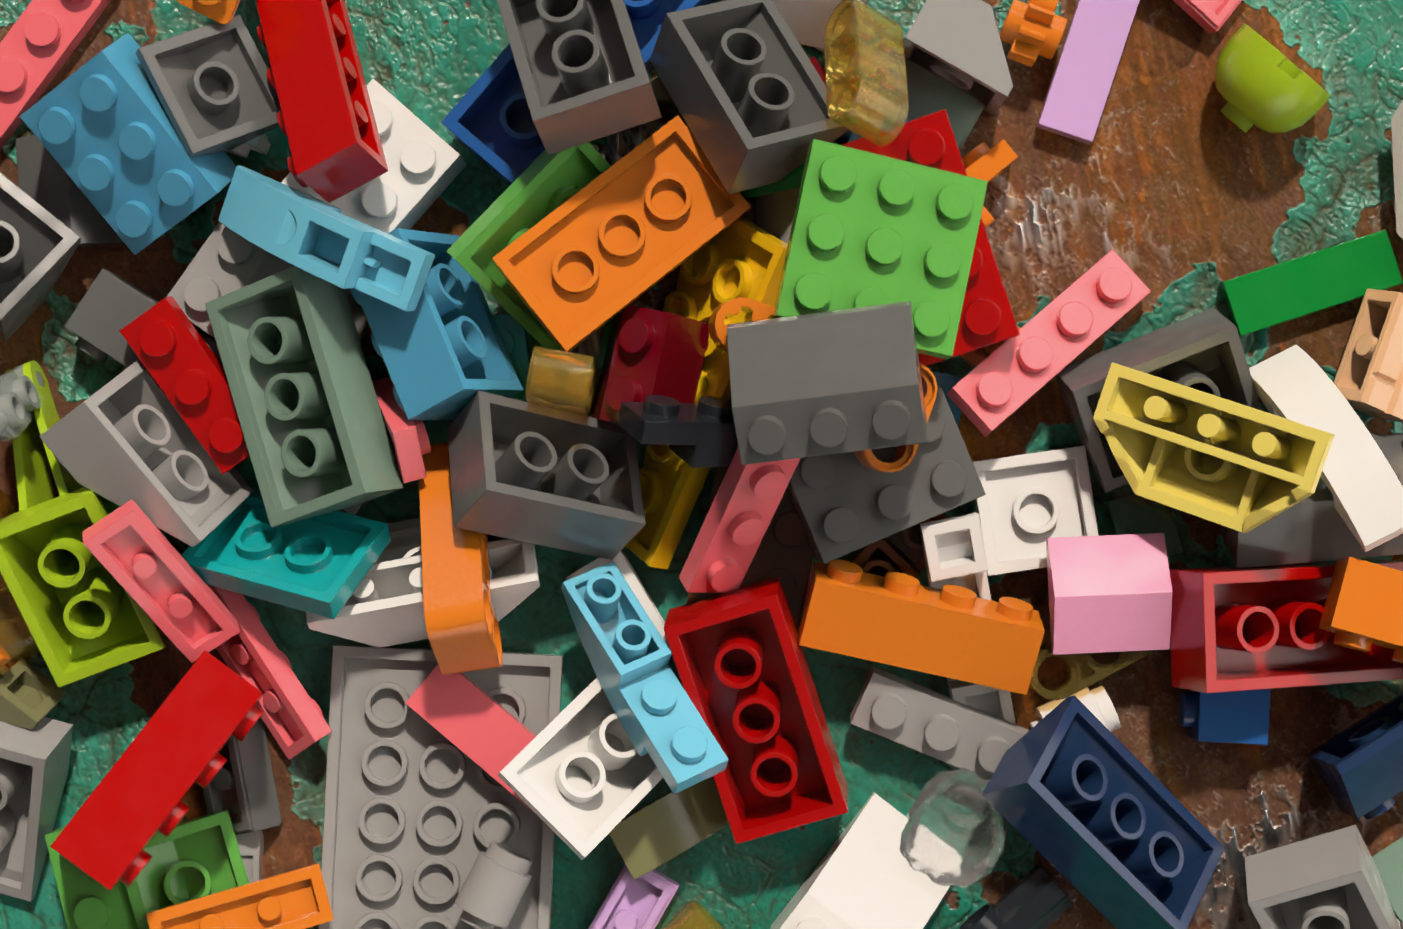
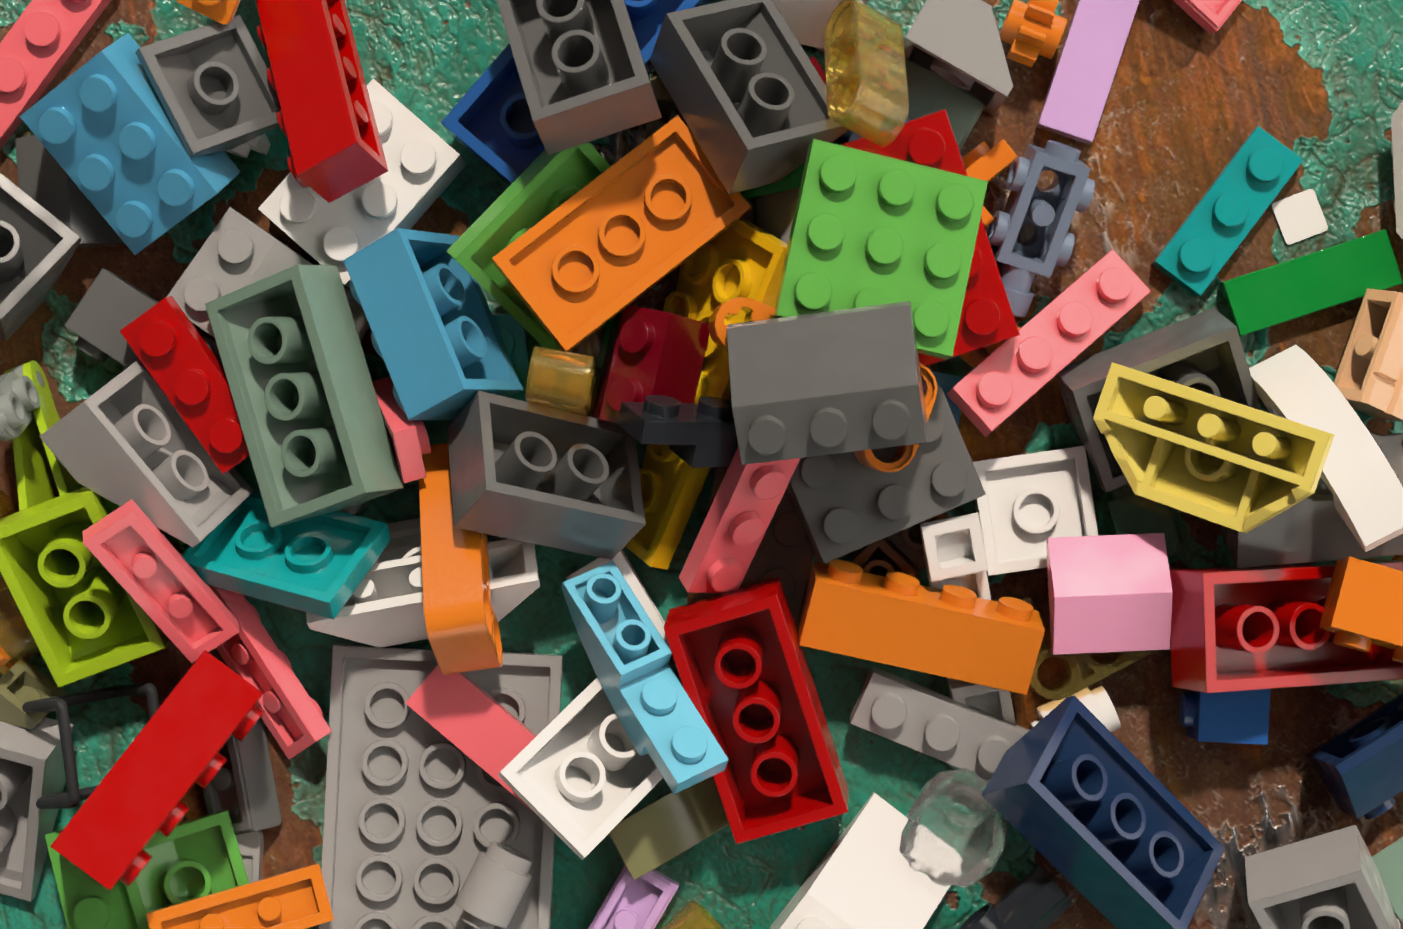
medium azure slope [218,166,435,311] -> none
lime cylinder [1214,23,1331,133] -> none
none -> black piece [22,683,160,809]
none -> sand blue brick [987,140,1095,317]
none -> teal plate [1151,126,1303,298]
none -> white sticker [1272,189,1328,245]

